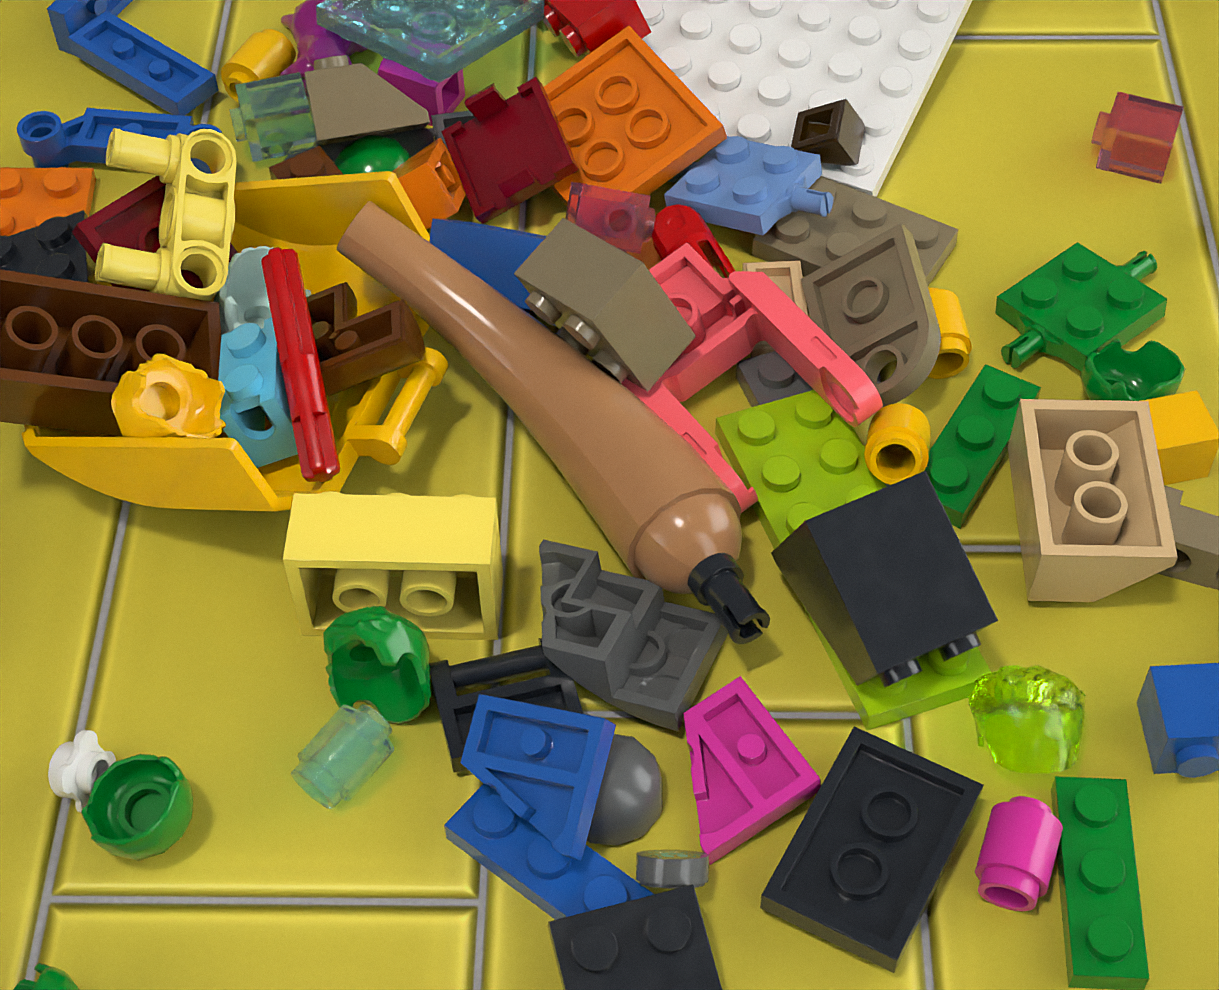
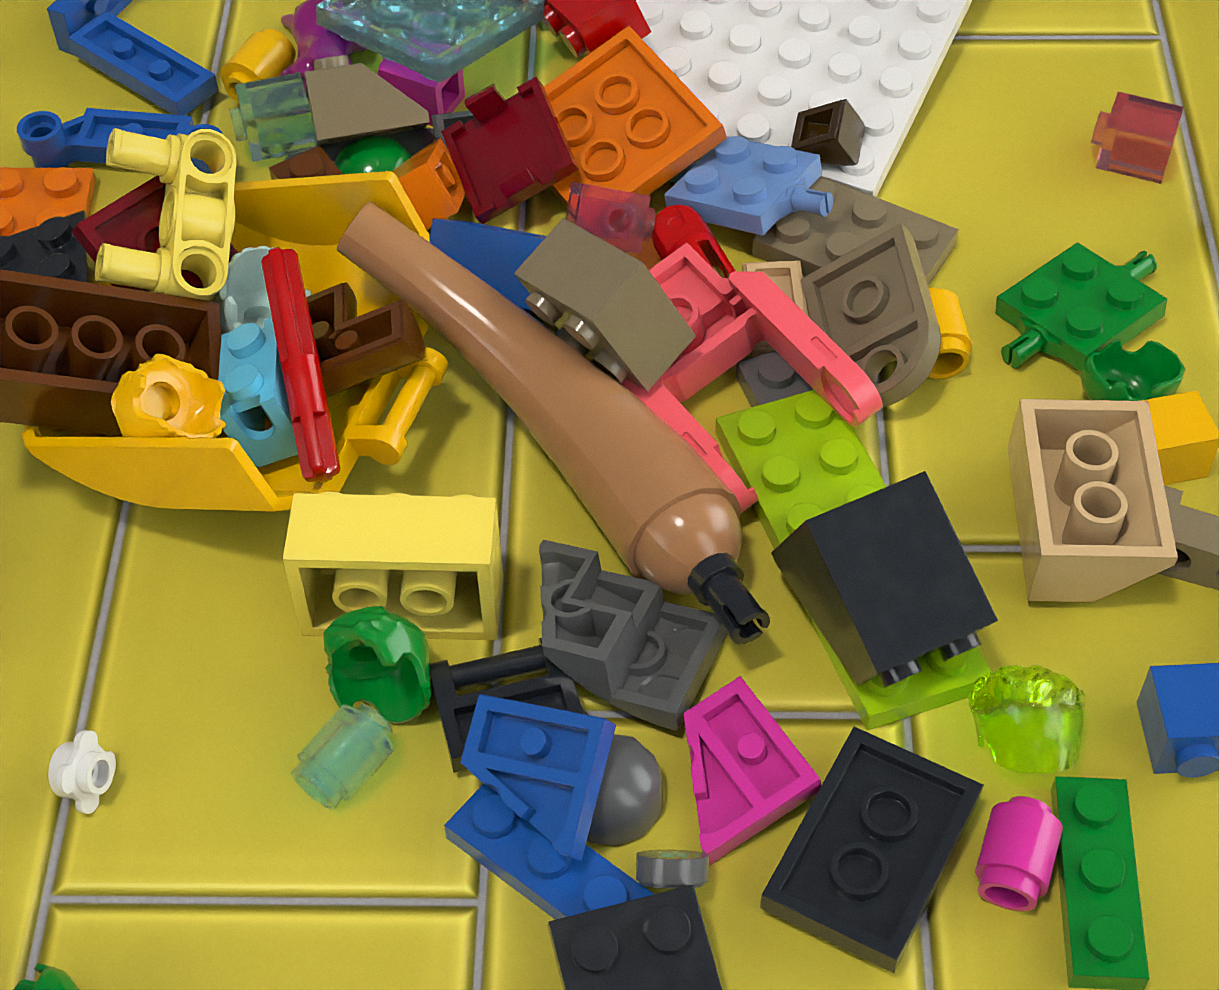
green hair [81,754,193,861] -> none
yellow brick [864,403,931,485] -> none
green plate [924,364,1041,529] -> none

